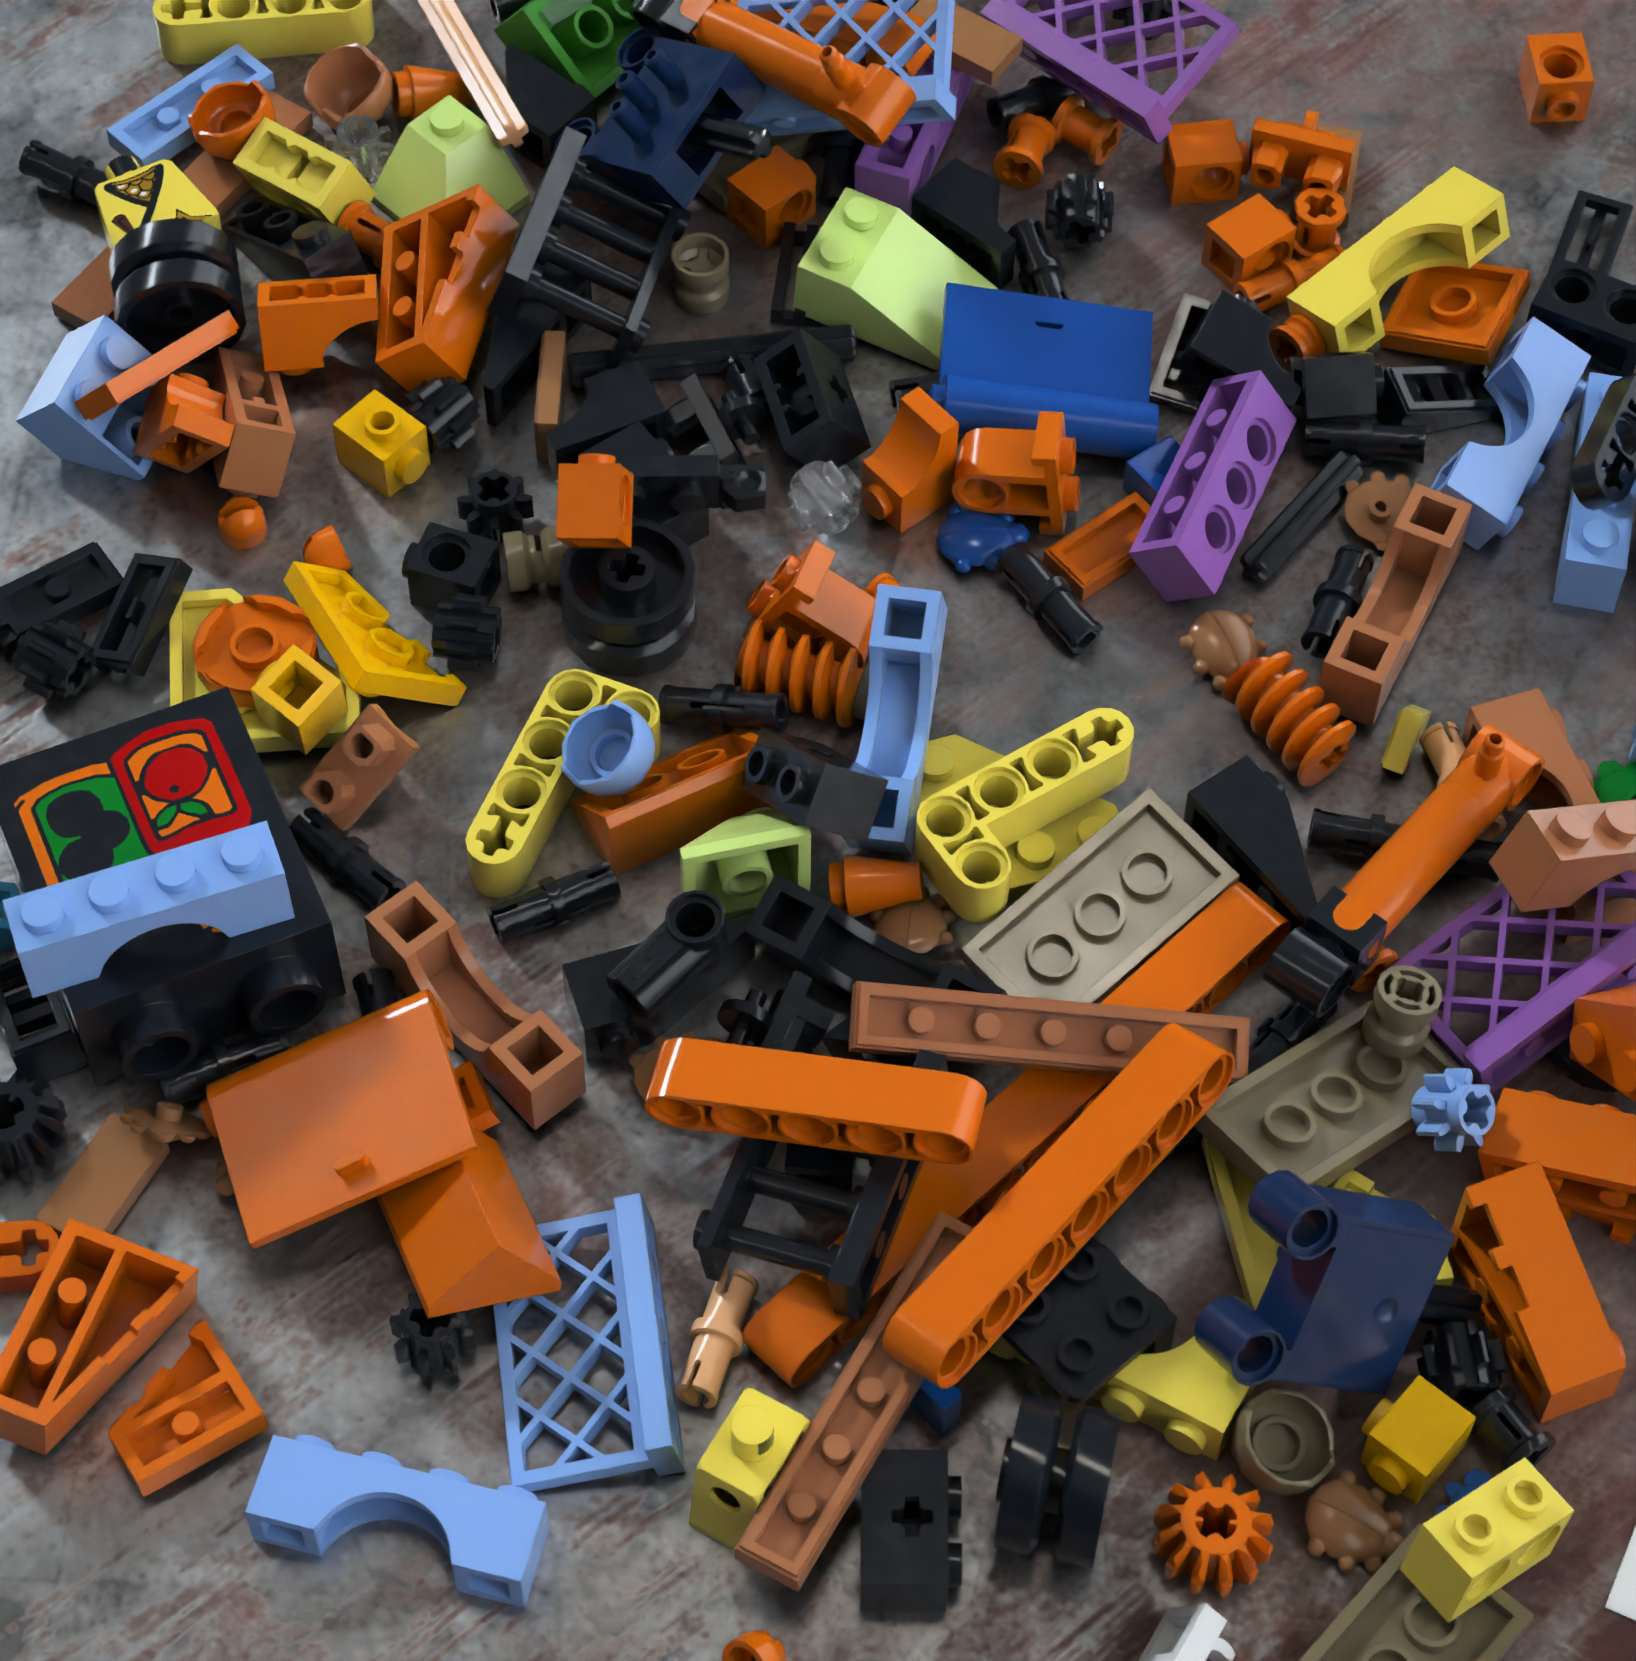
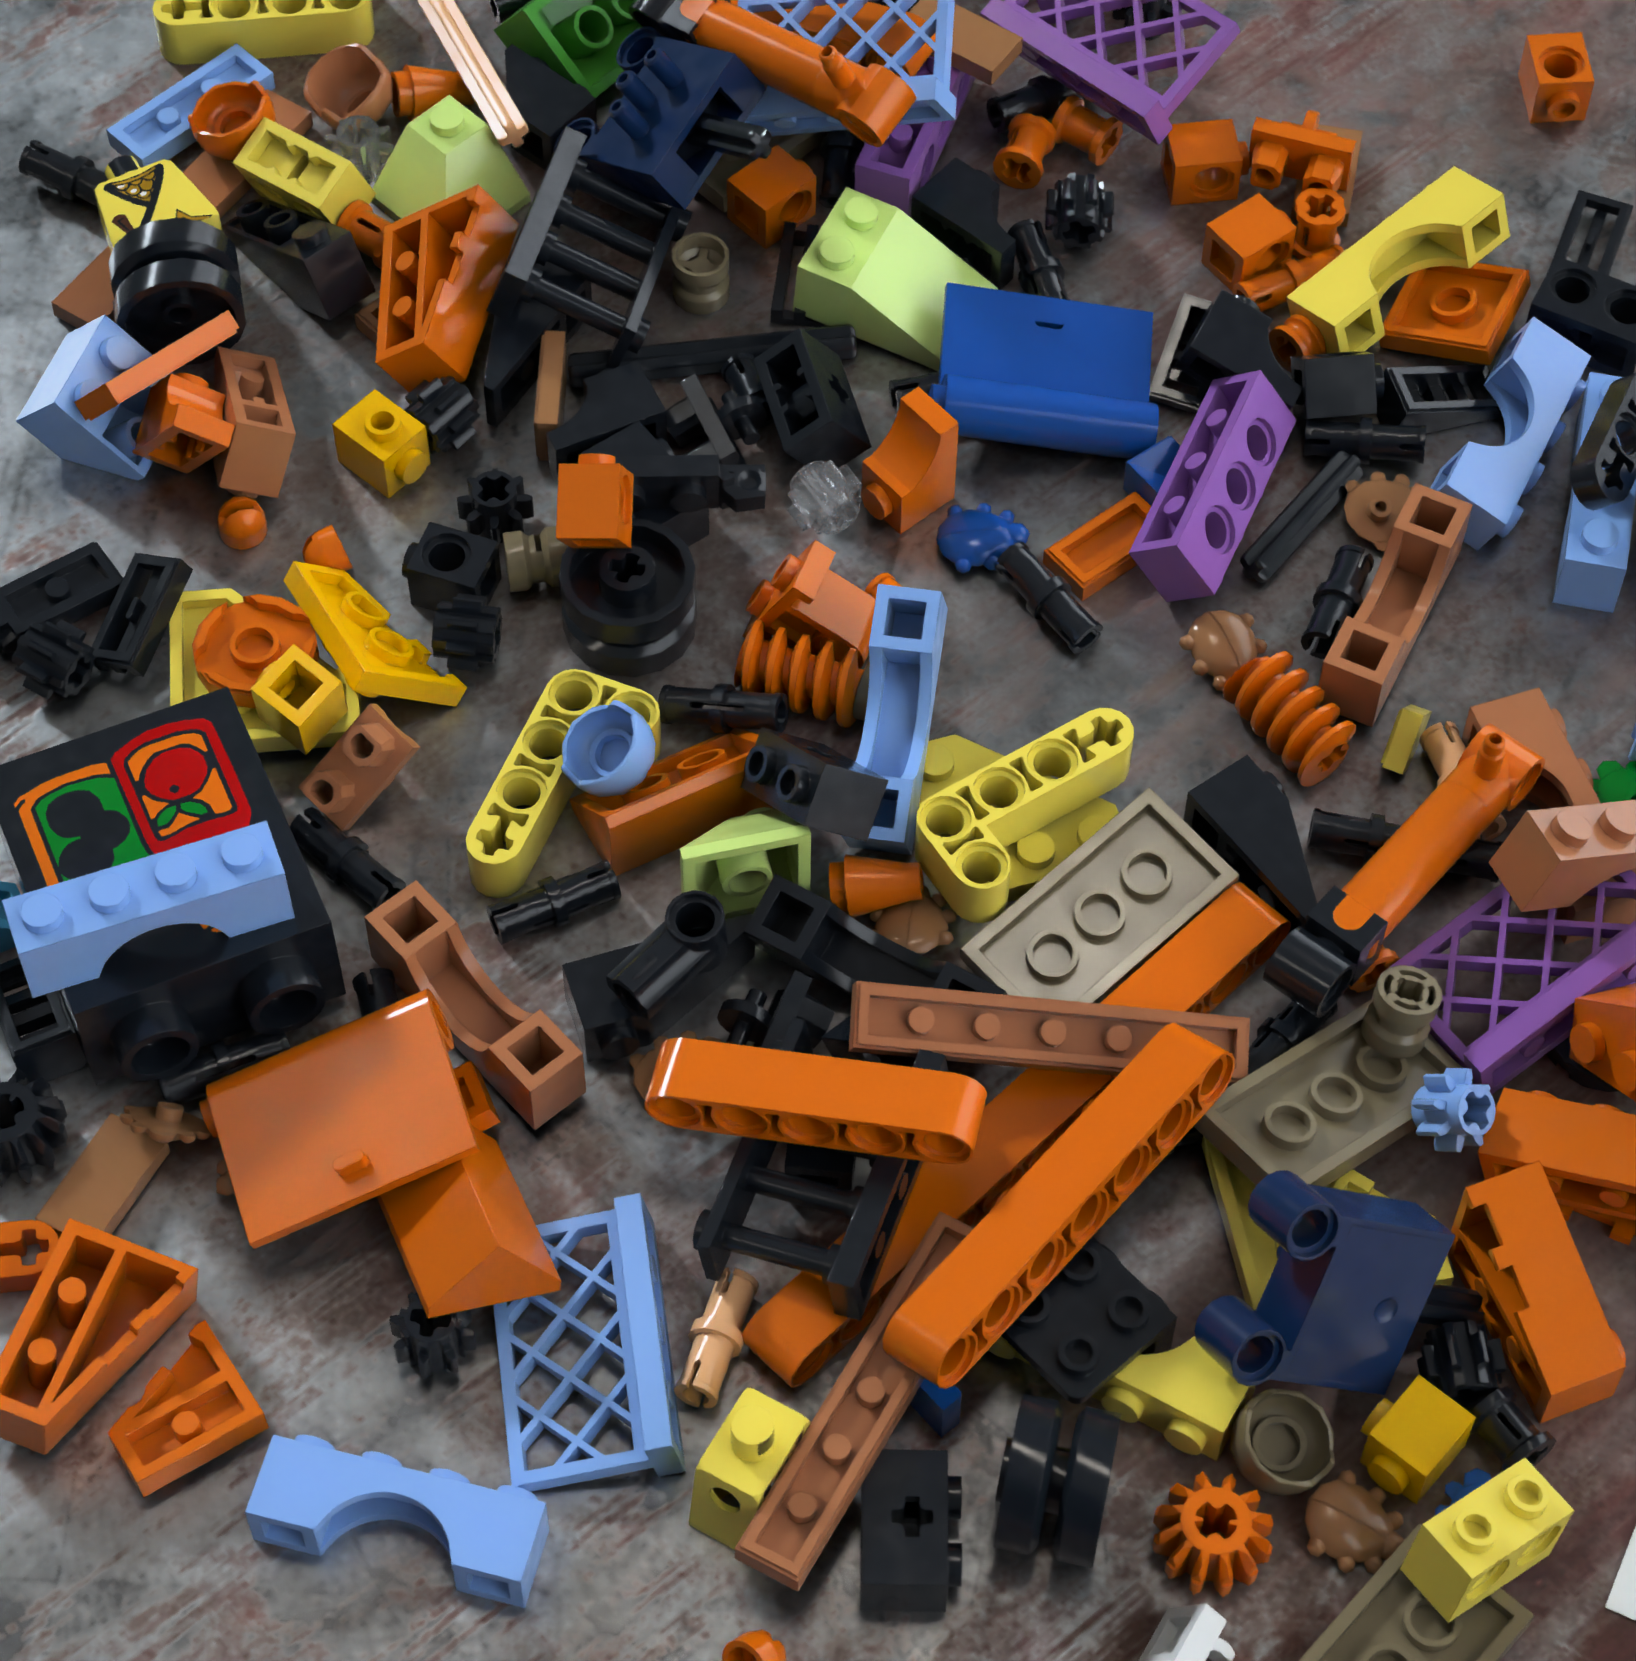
orange arch [257,274,379,376] -> none
orange pin [952,411,1080,536] -> none

